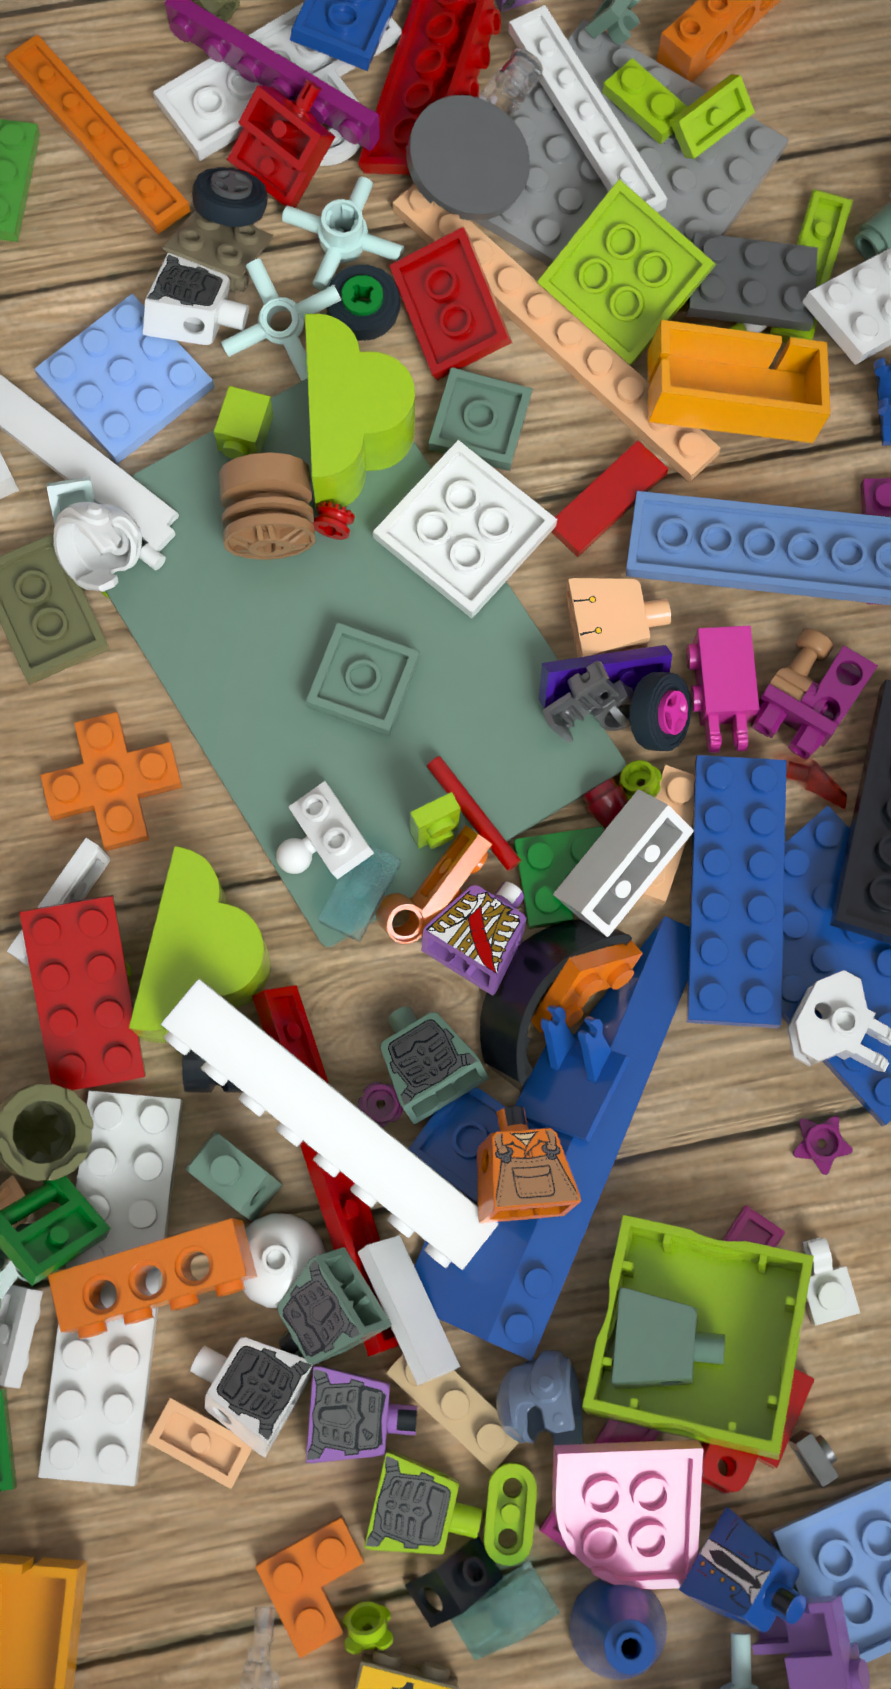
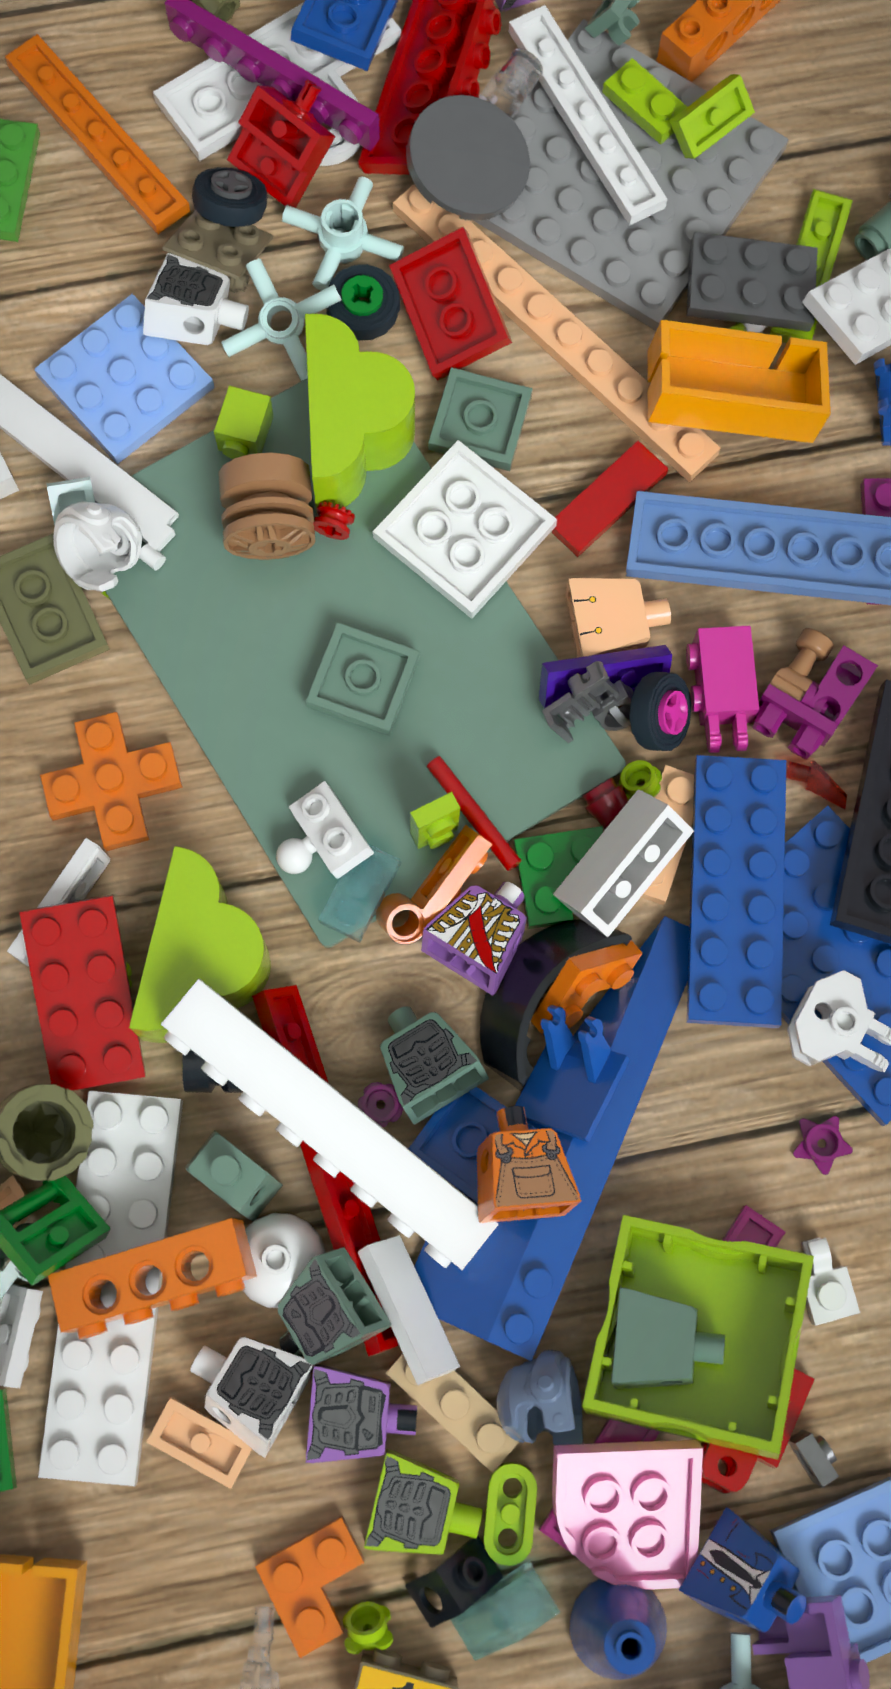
lime plate [537,179,717,366] -> none

